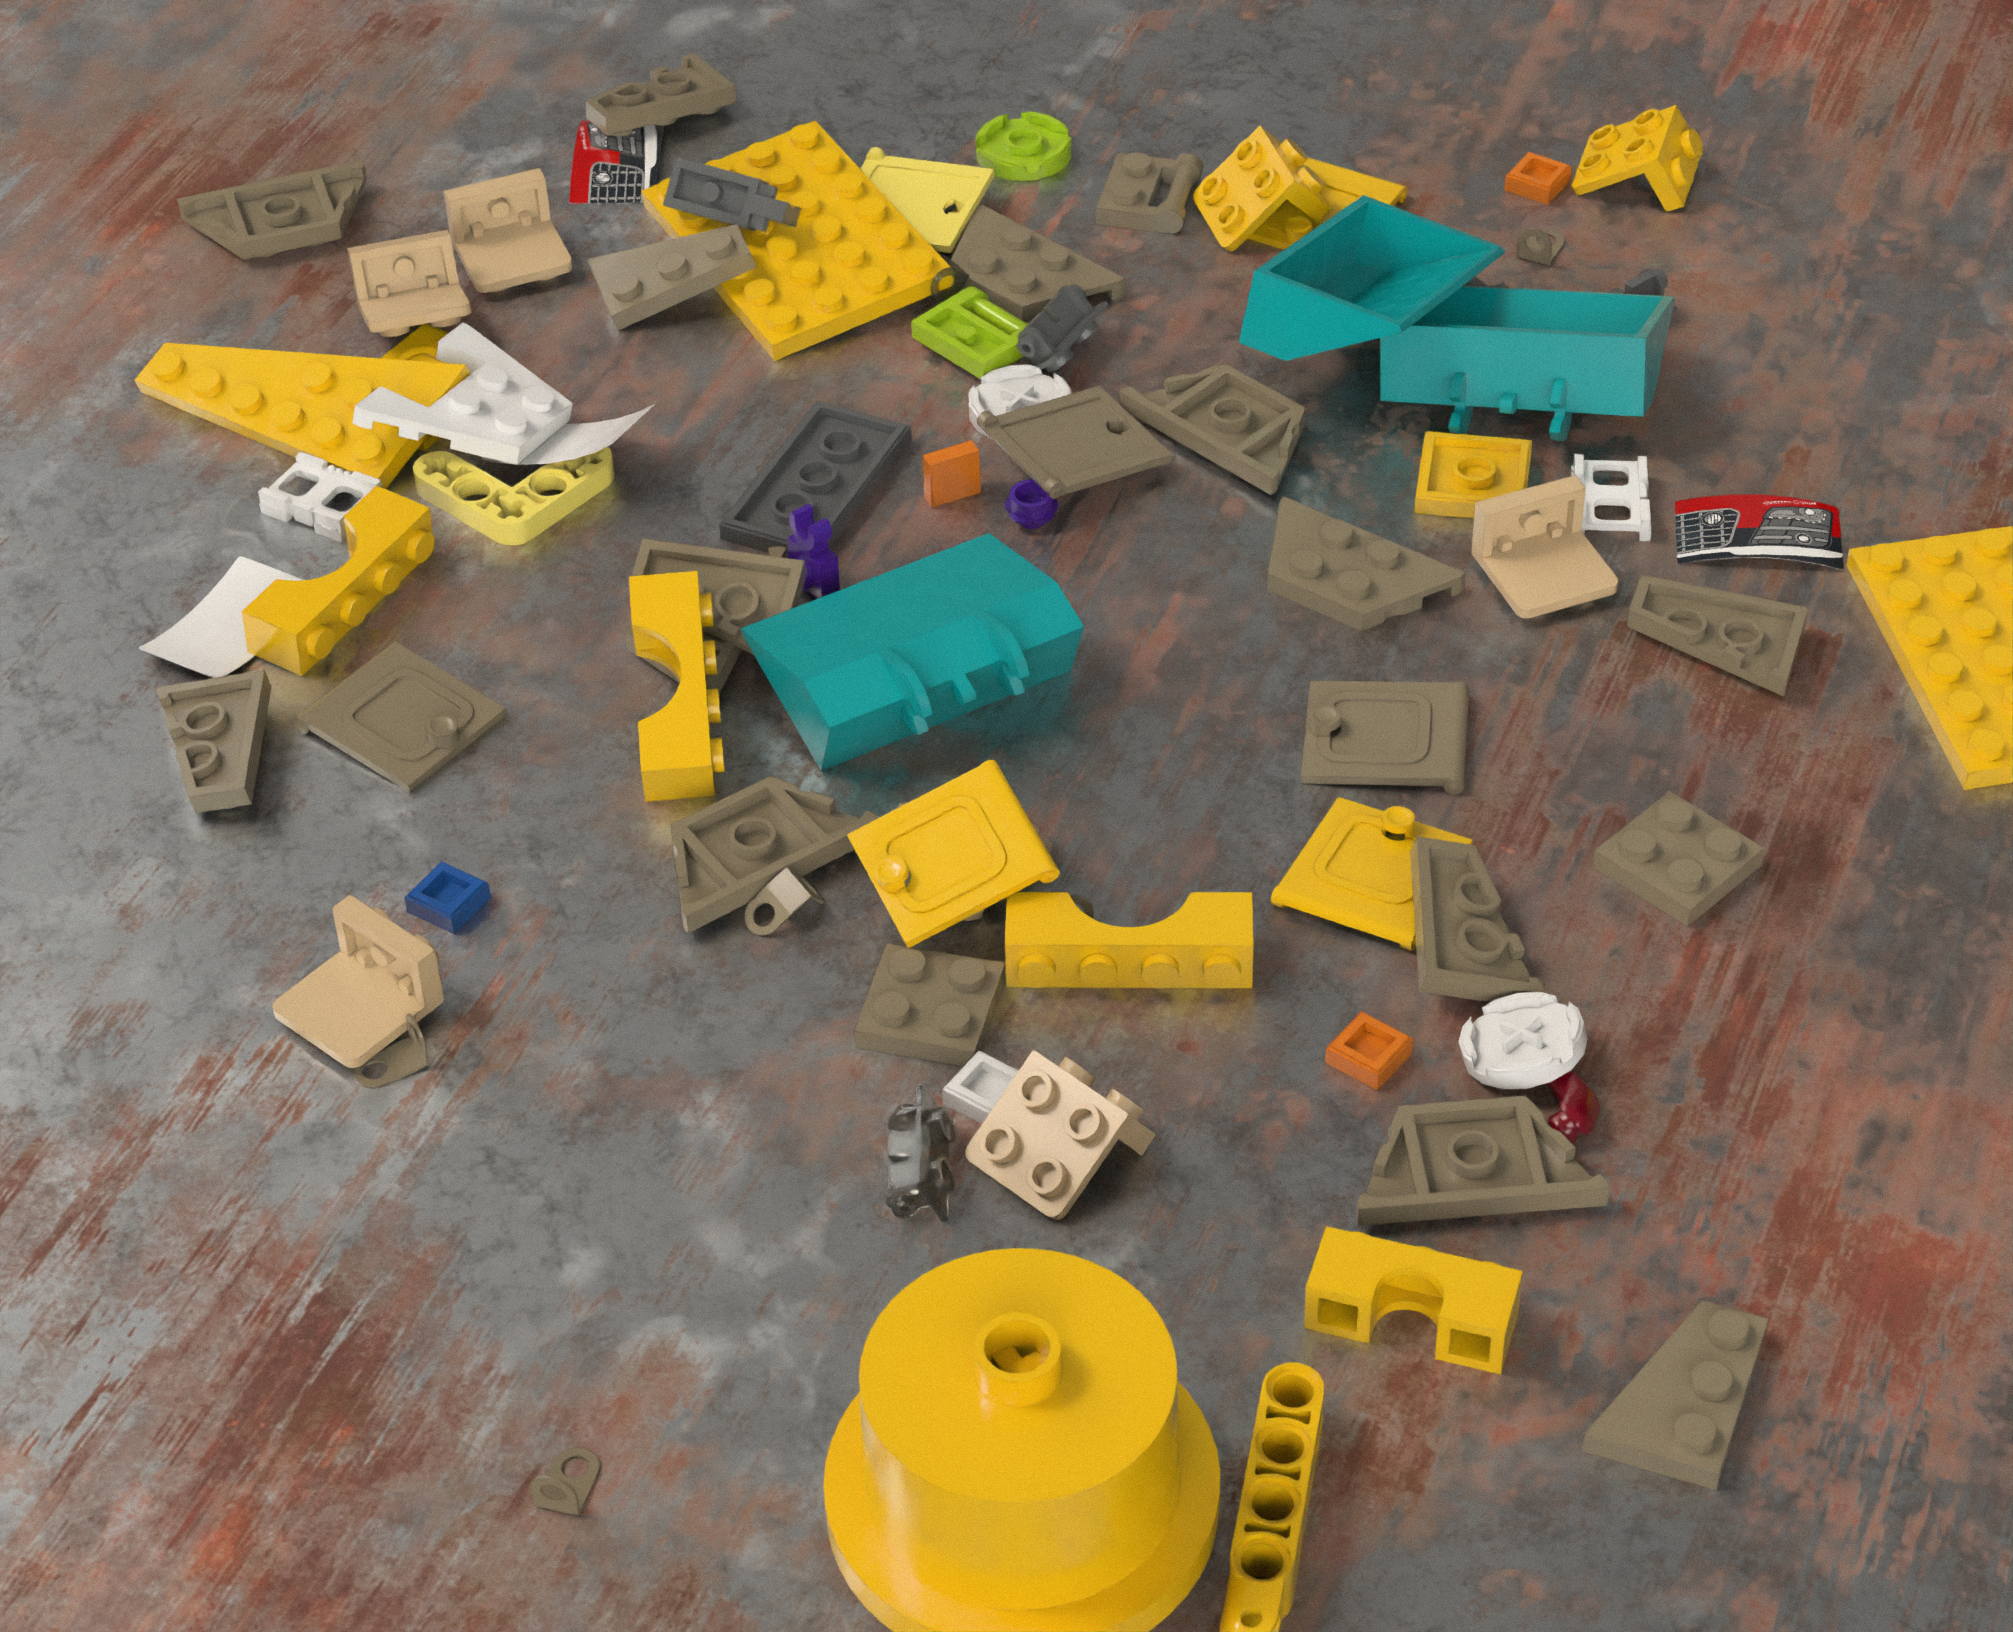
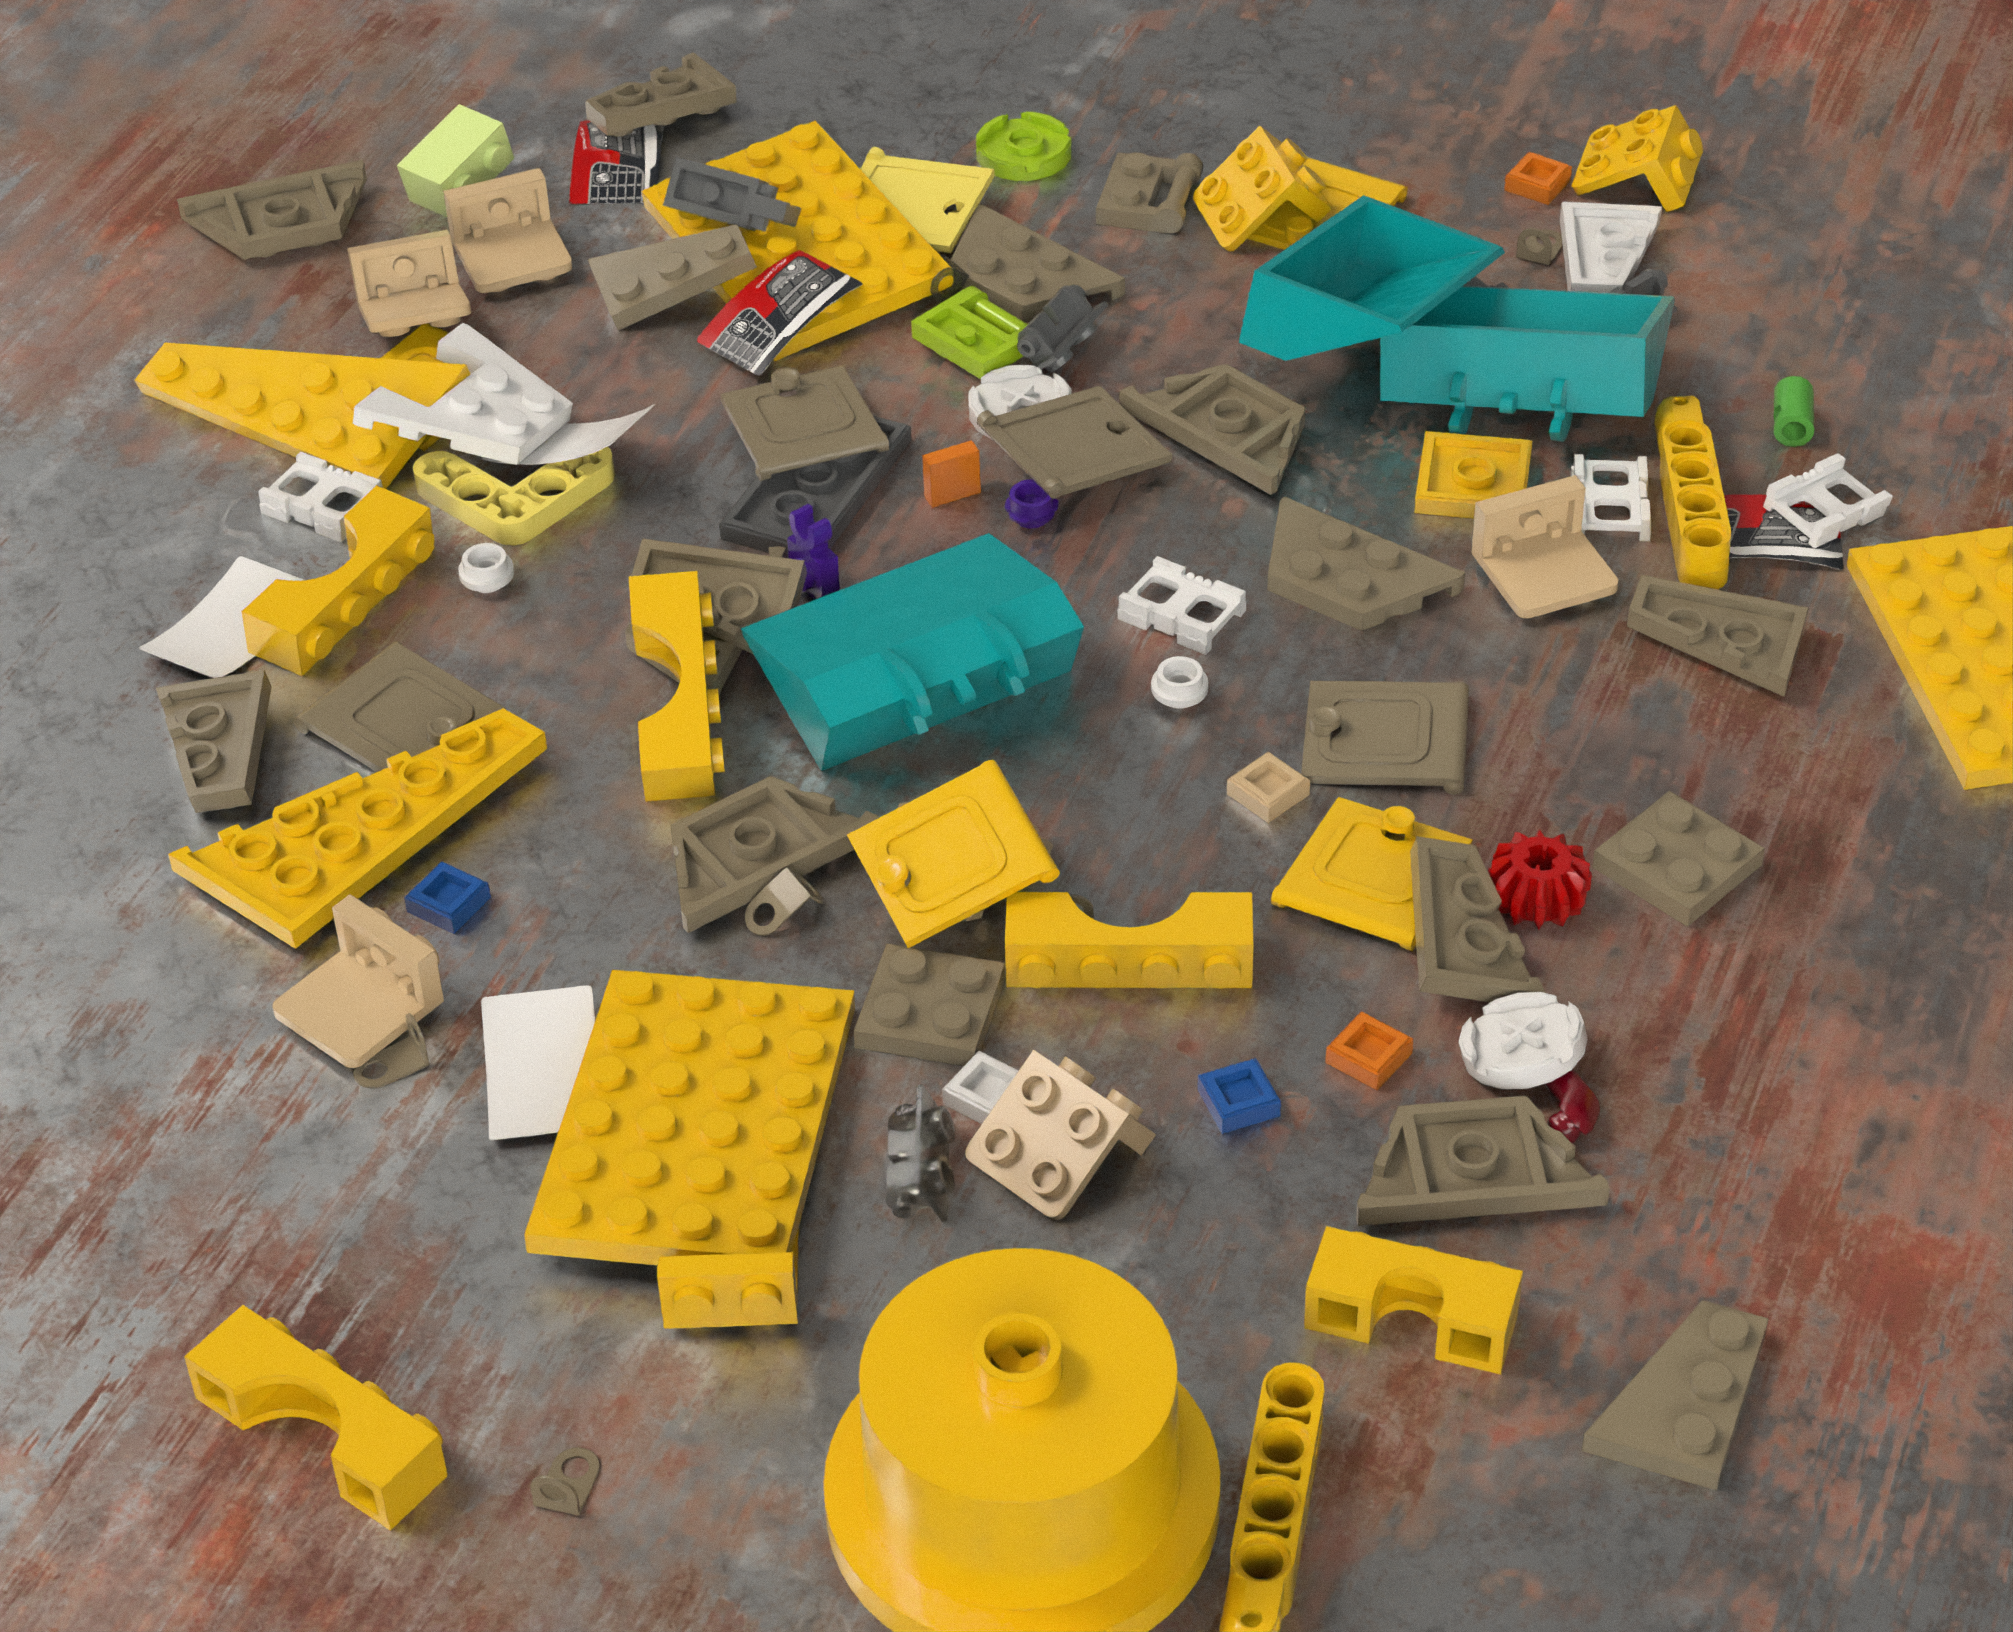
none -> yellow wing [168,708,547,949]
none -> yellow arch [184,1305,448,1531]
none -> yellowish green brick [396,104,514,217]
none -> white plate [458,543,514,593]
none -> white sticker [481,985,595,1140]
none -> yellow plate [524,970,855,1265]
none -> yellow bracket [657,1228,799,1329]
none -> sticker [697,250,863,376]
none -> dark tan container [720,365,889,481]
none -> white piece [1117,556,1246,655]
none -> white plate [1151,656,1208,709]
none -> blue tile [1197,1058,1281,1134]
none -> tan tile [1227,752,1310,824]
none -> red gear [1488,828,1592,930]
none -> white wing [1560,202,1662,293]
none -> yellow piece [1655,395,1731,590]
none -> white piece [1763,453,1893,549]
none -> bright green piece [1774,376,1814,447]

